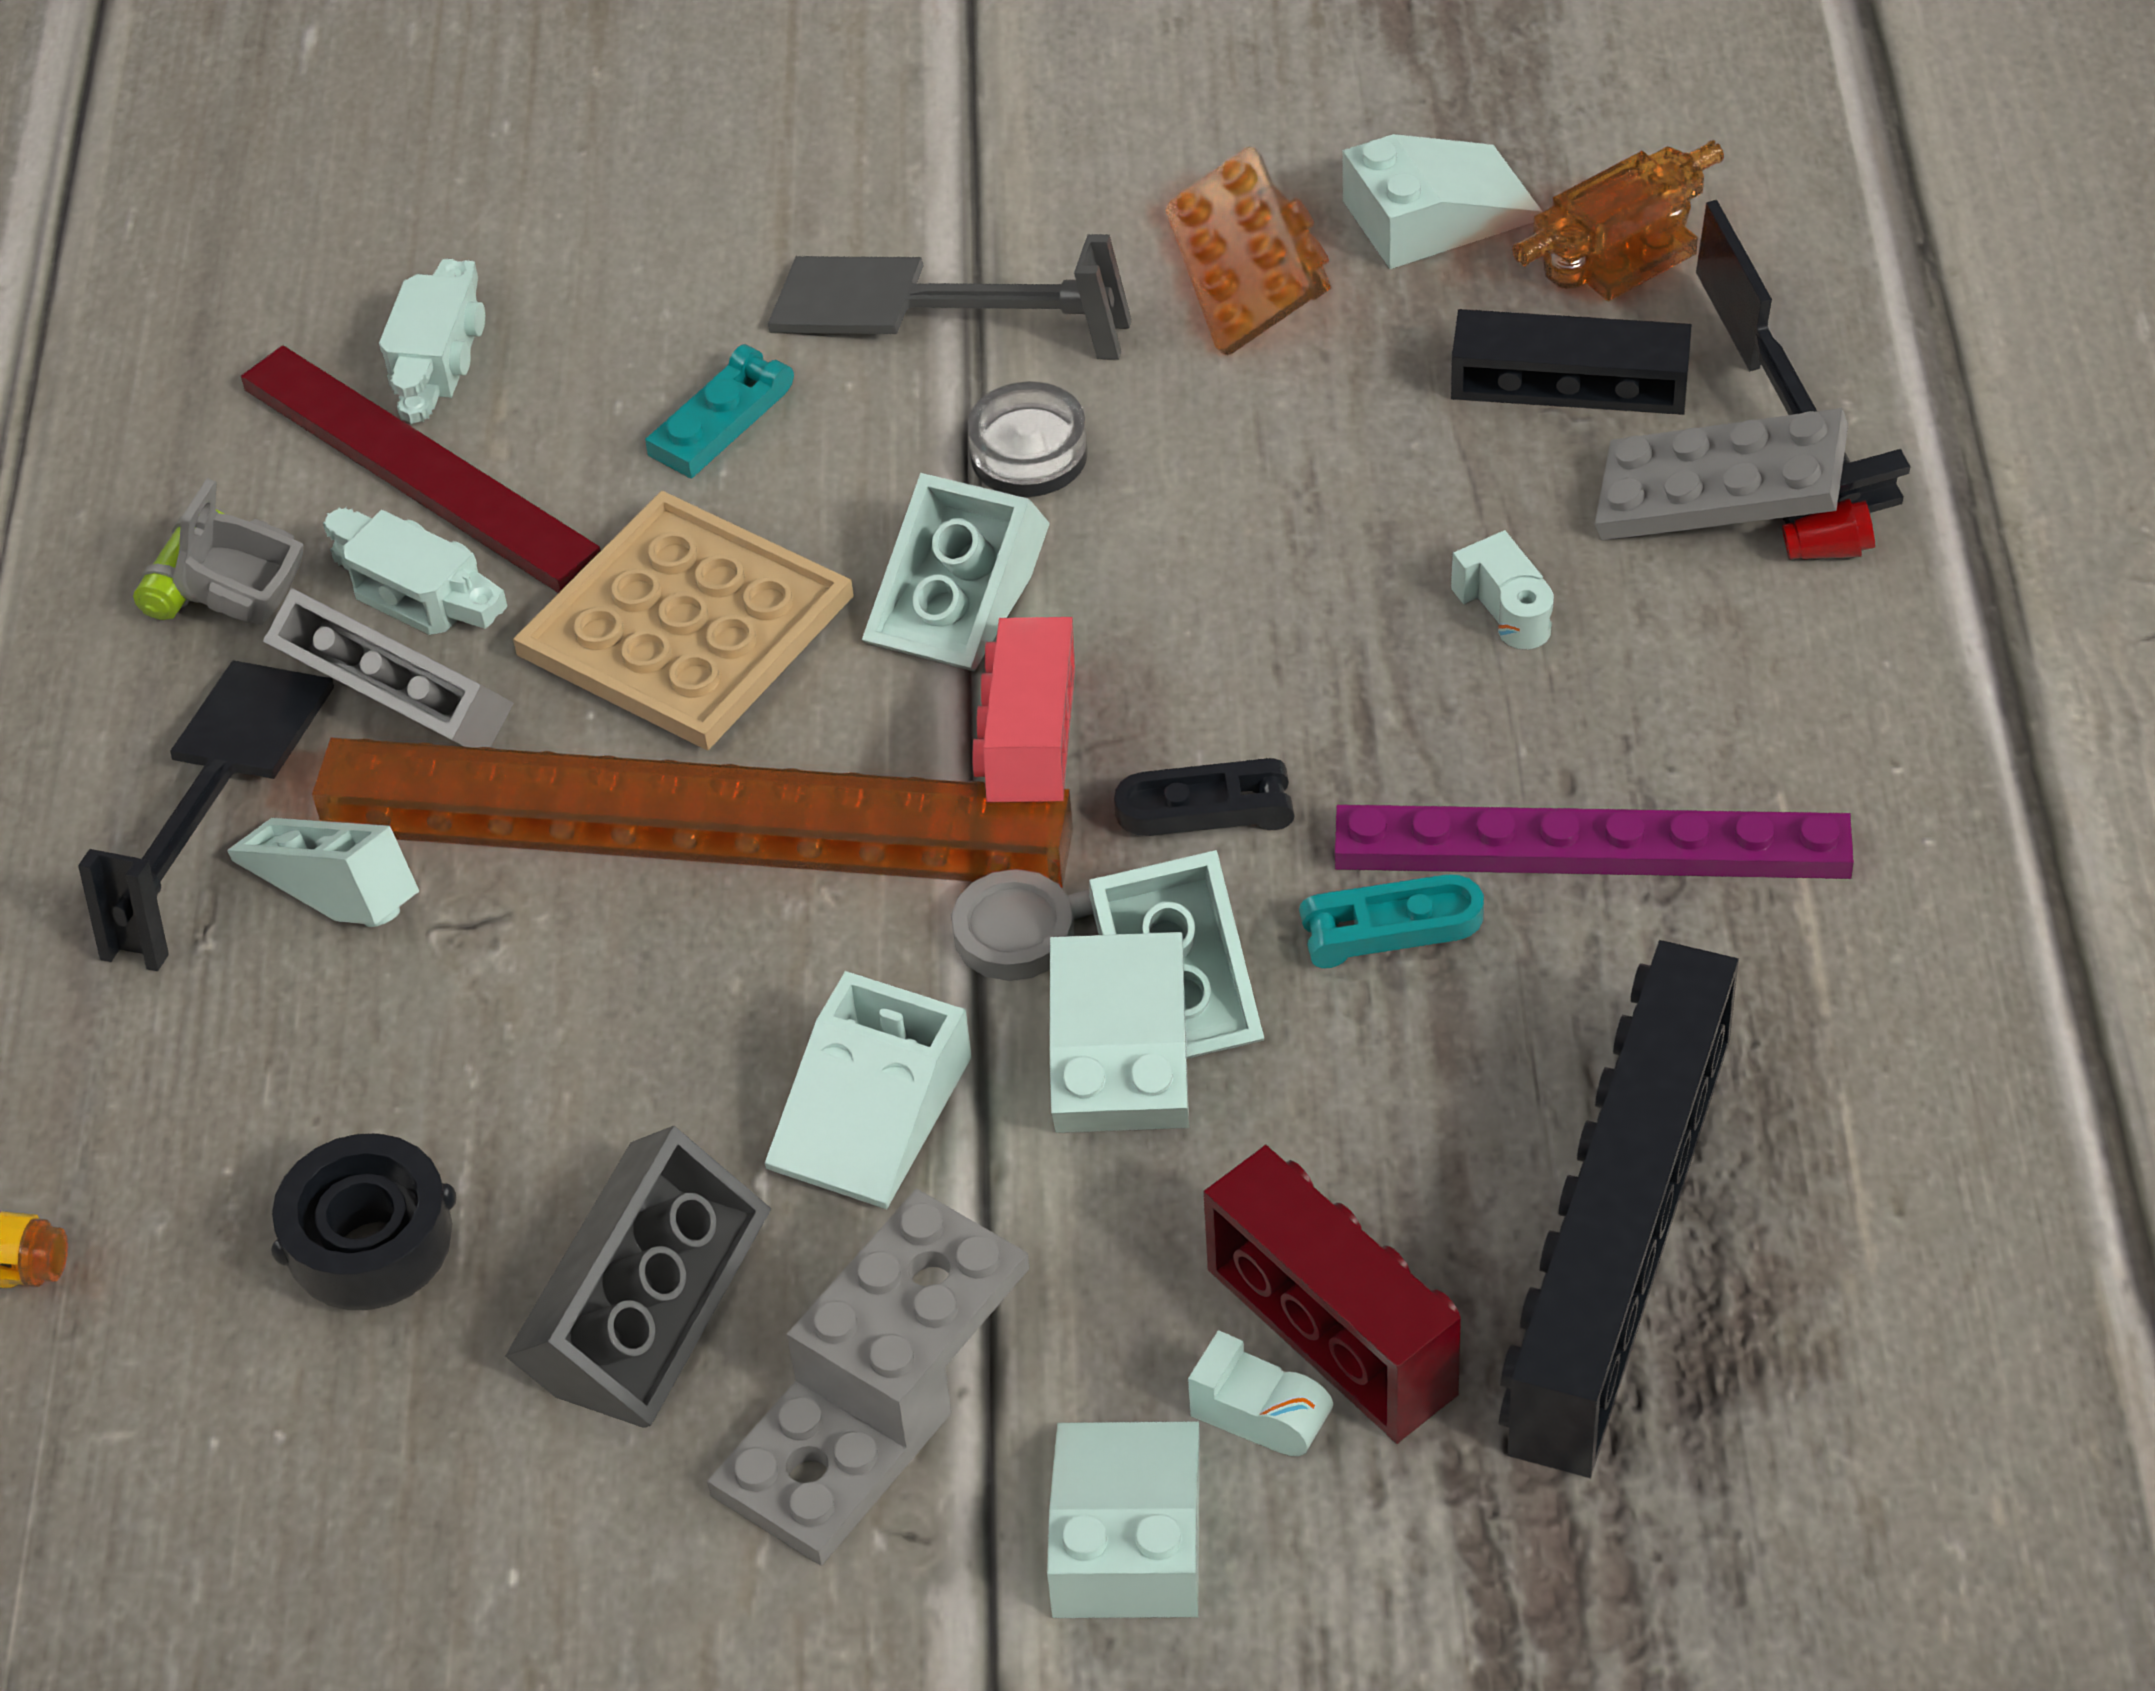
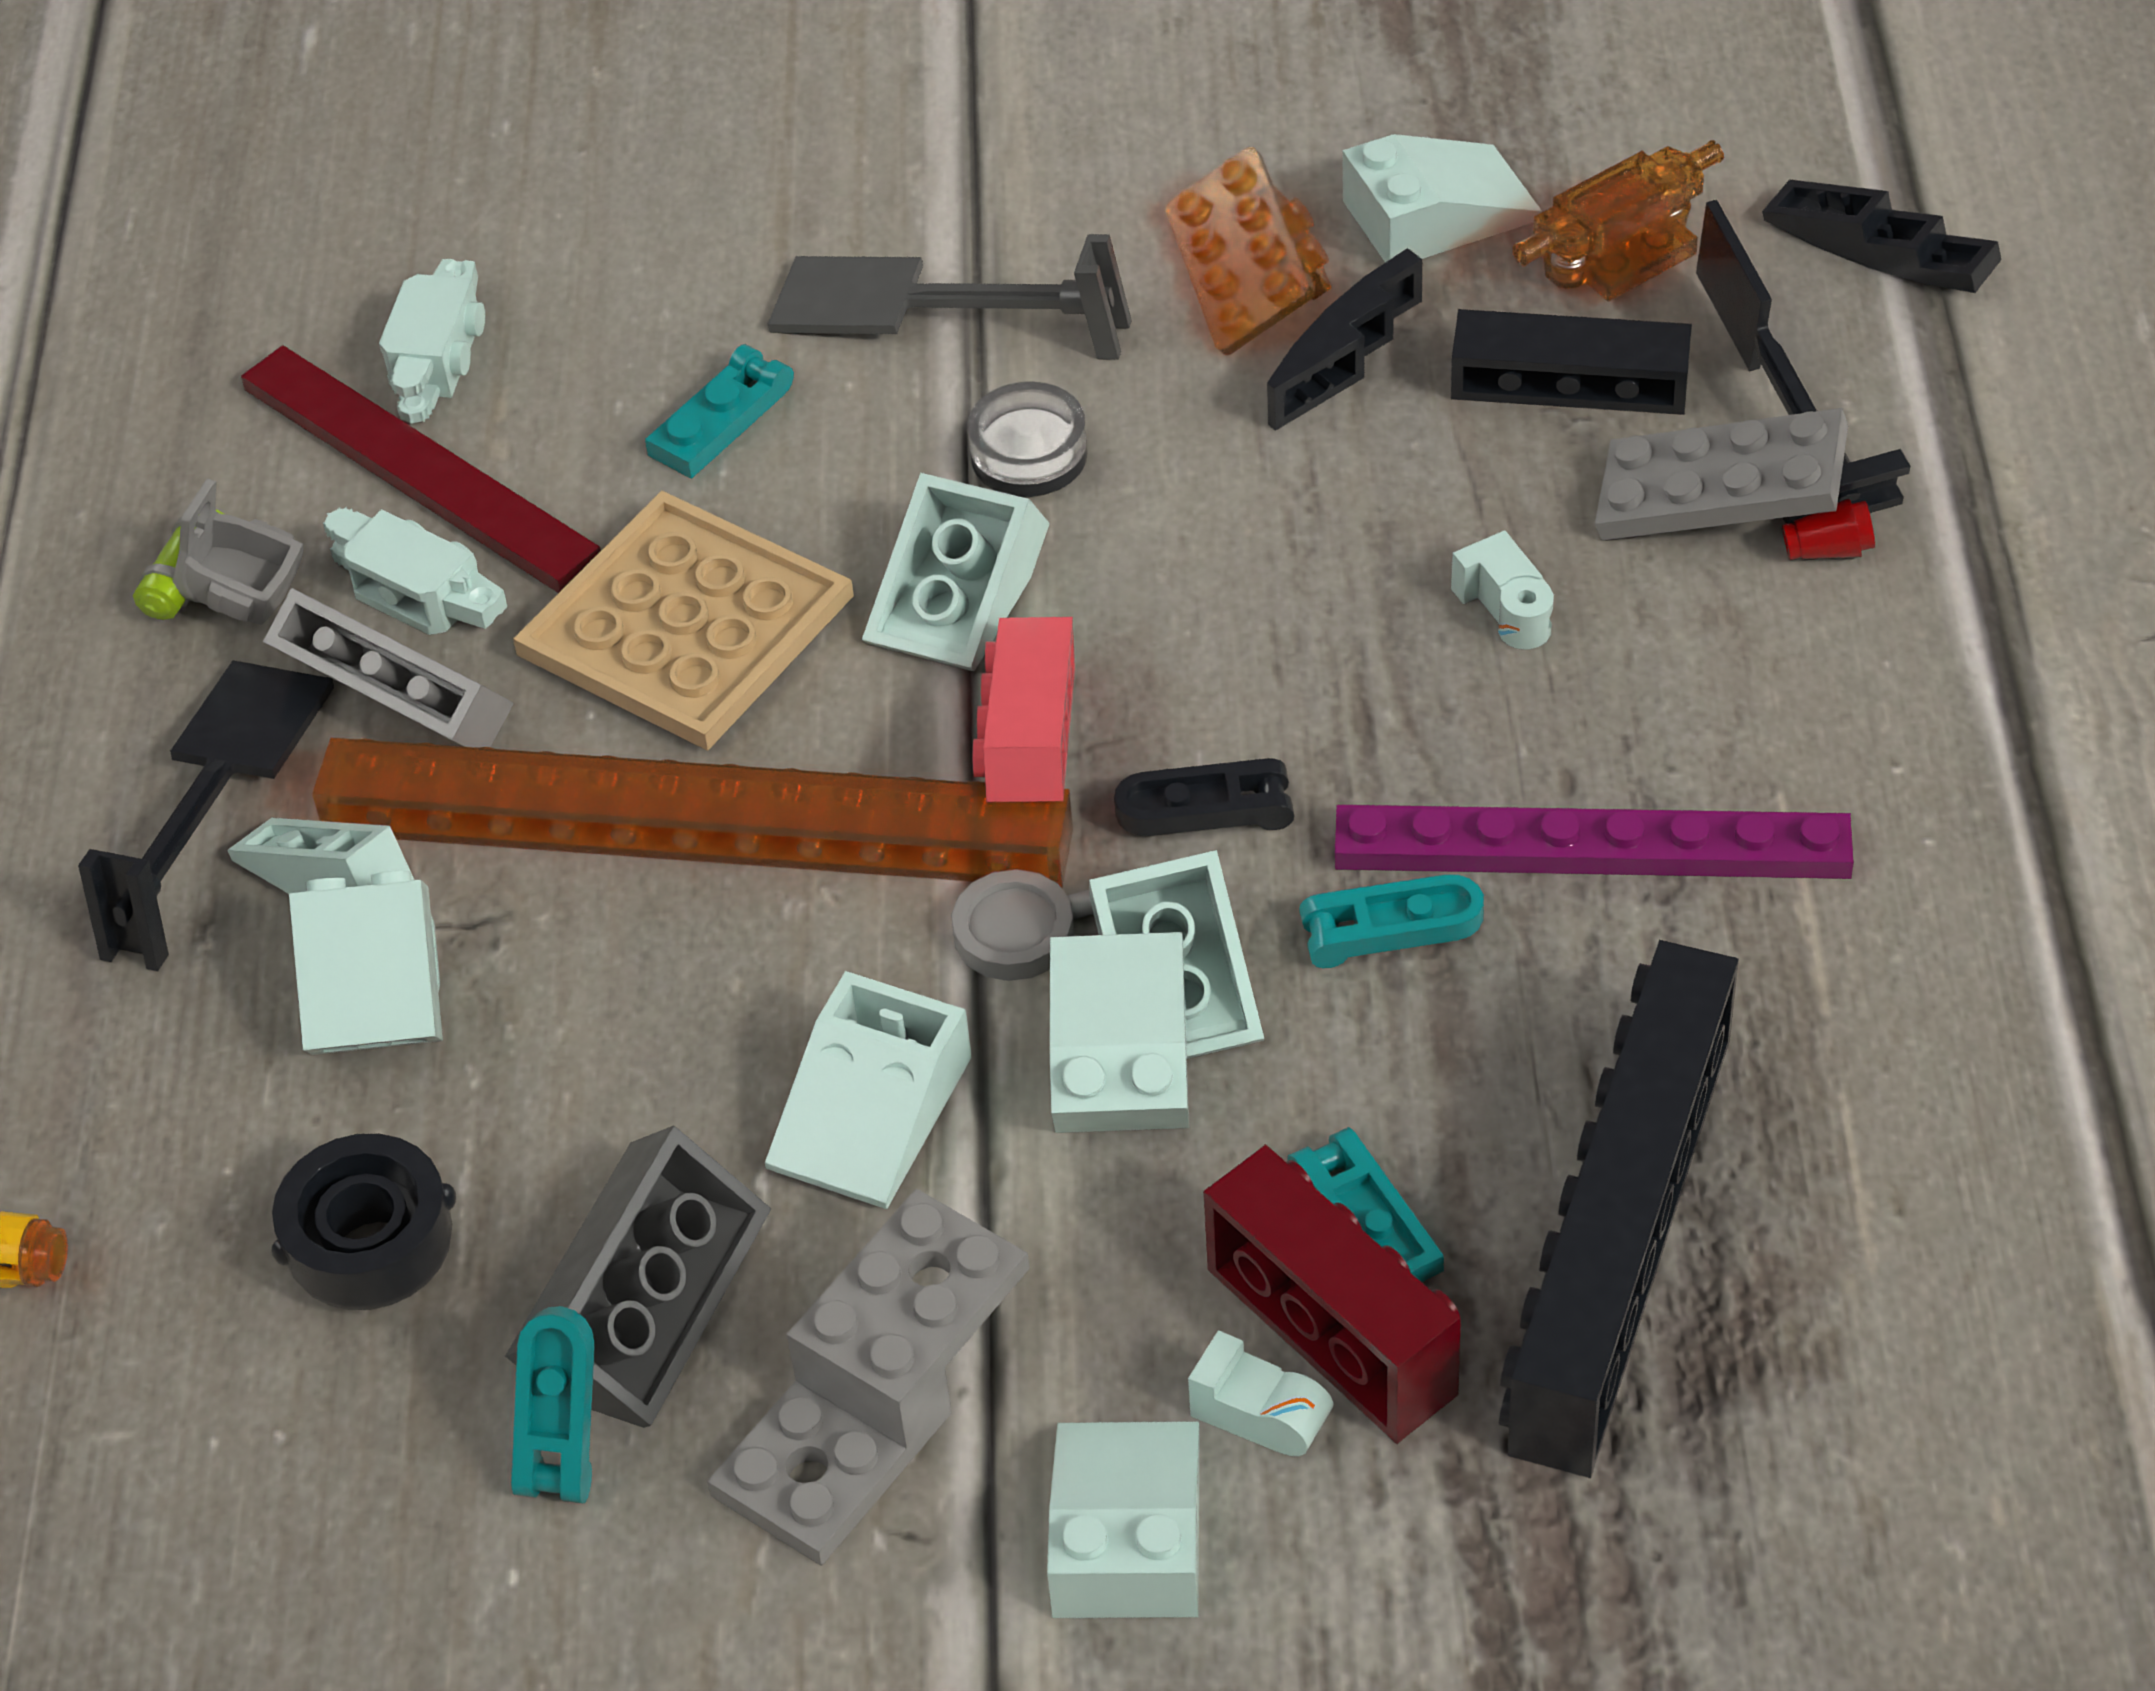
none -> light aqua brick [289,871,443,1055]
none -> teal plate [511,1306,595,1504]
none -> black slope [1267,248,1423,431]
none -> teal plate [1287,1127,1444,1282]
none -> black slope [1762,179,2002,293]

